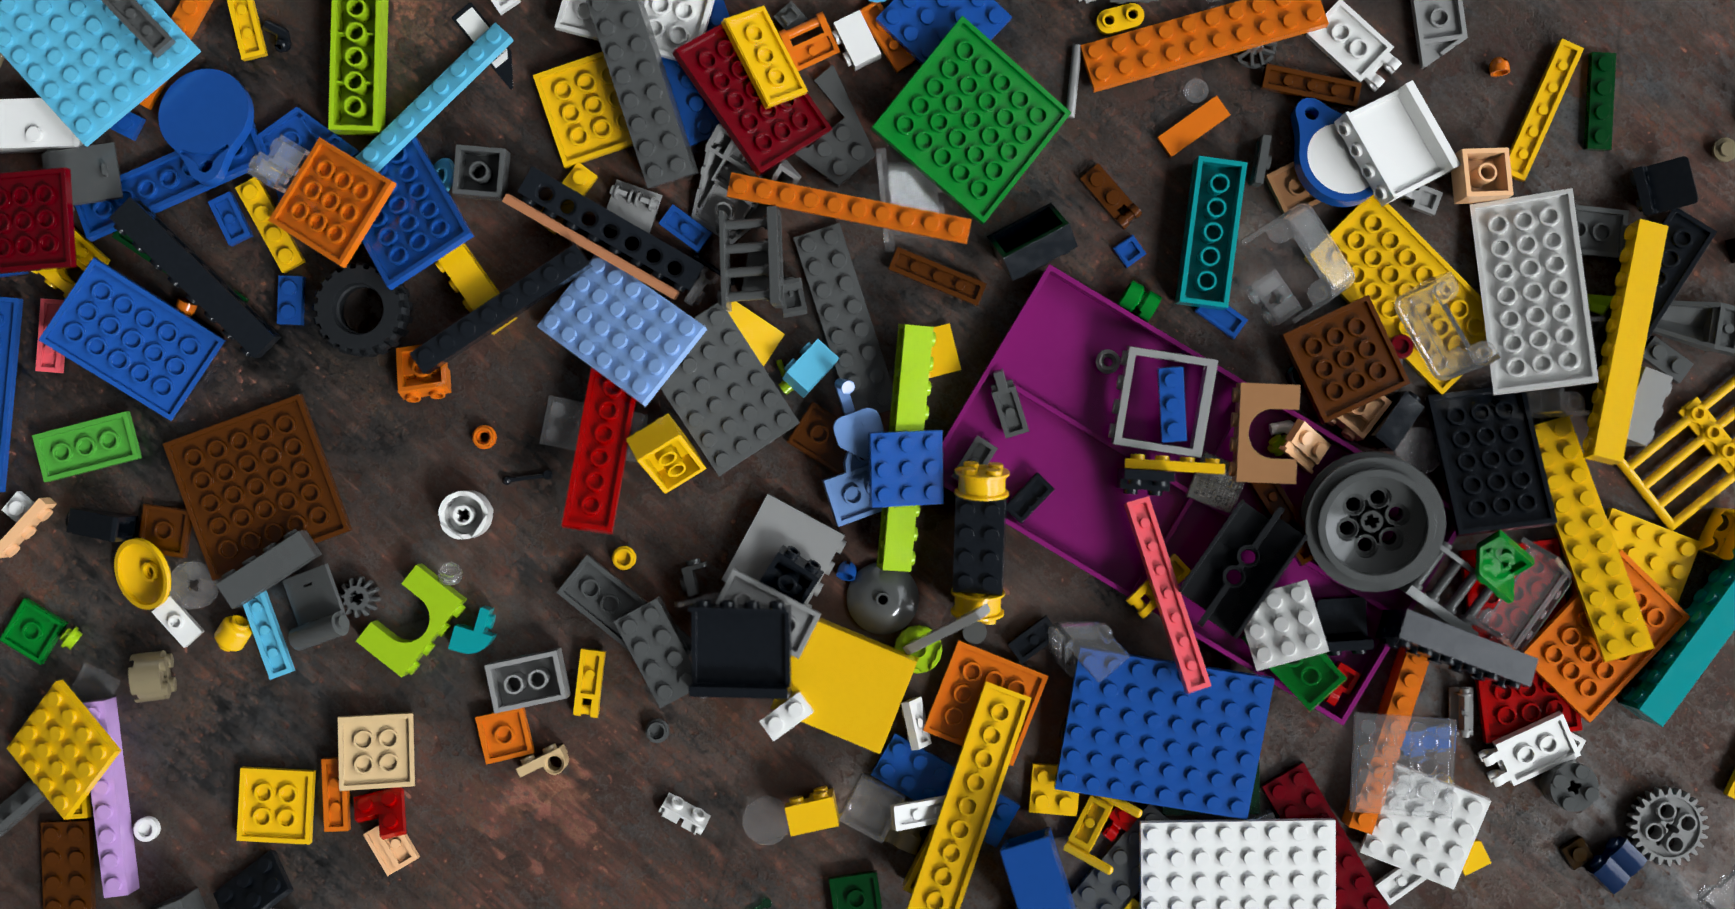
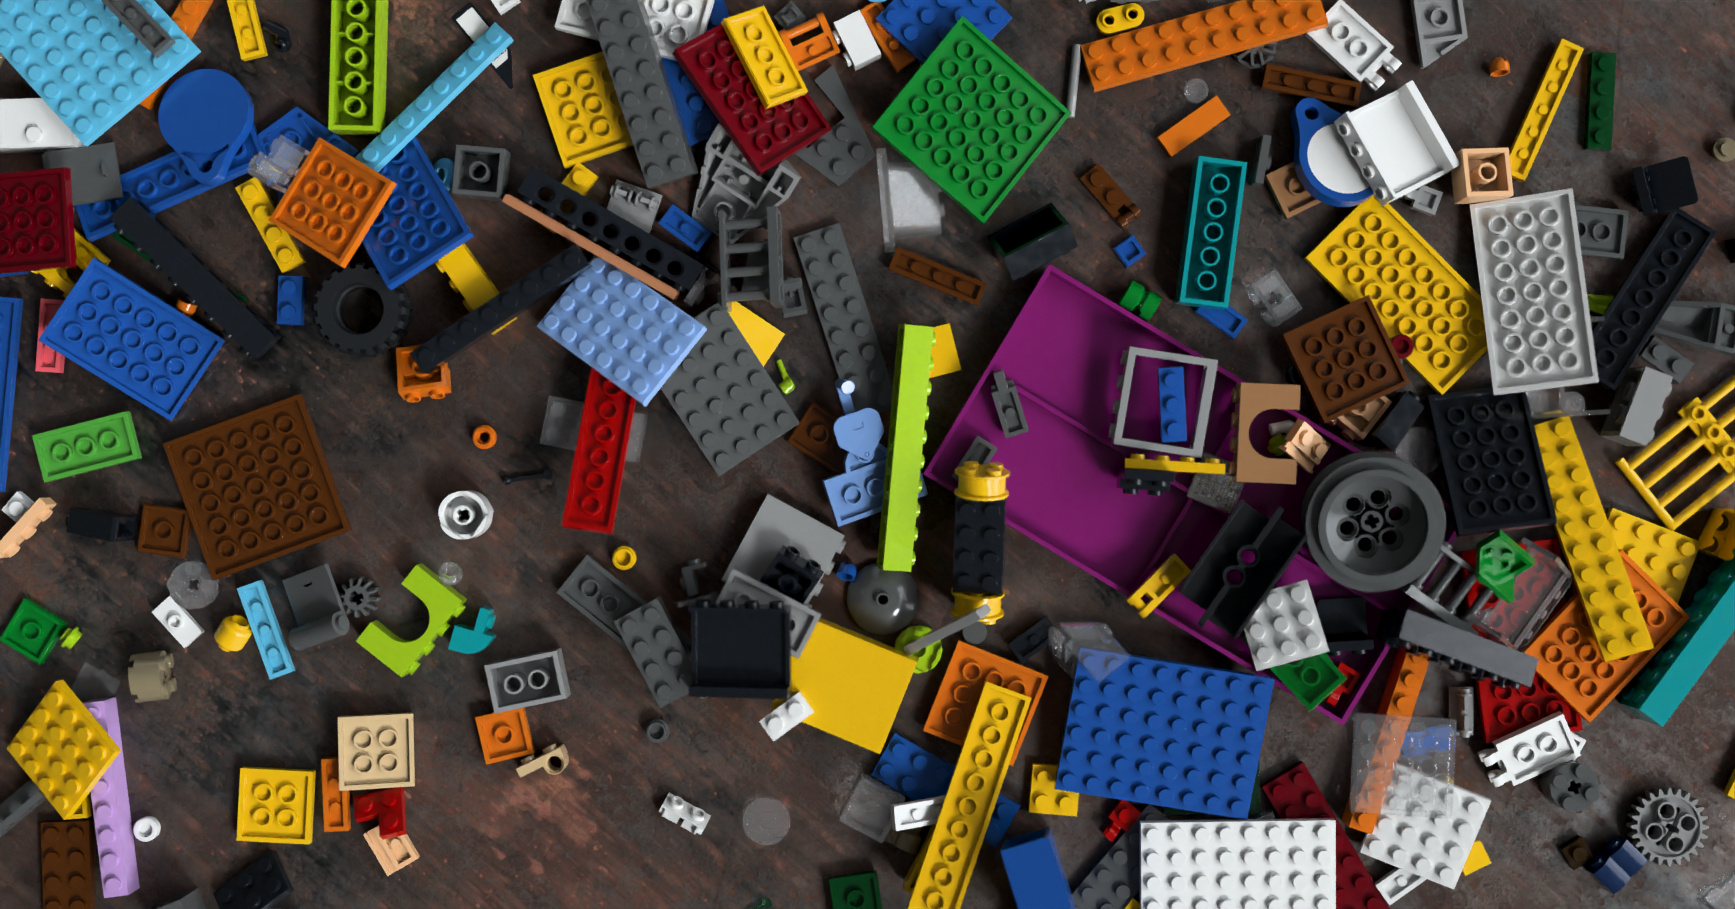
blue plate [110,112,146,141] -> none
yellow dish [114,538,172,610] -> none
blue plate [208,191,254,247] -> none
dark grey brick [216,529,322,609] -> none
yellow plate [573,648,606,718] -> none
yellow brick [626,413,706,494] -> none
orange plate [727,172,972,245] -> none
medium azure brick [782,339,839,398] -> none
yellow brick [784,786,840,837] -> none
blue plate [868,429,944,508] -> none
white plate [901,696,932,751] -> none
black plate [1007,472,1055,524] -> none
yellow plate [1063,795,1143,875] -> none
light grey plate [1096,349,1120,374] -> none
coral plate [1124,496,1211,694] -> none
clear windscreen [1242,203,1355,323] -> none
reddish brown plate [1248,482,1314,566] -> none
clear windscreen [1394,271,1501,381] -> none
yellow brick [1582,219,1668,465] -> none

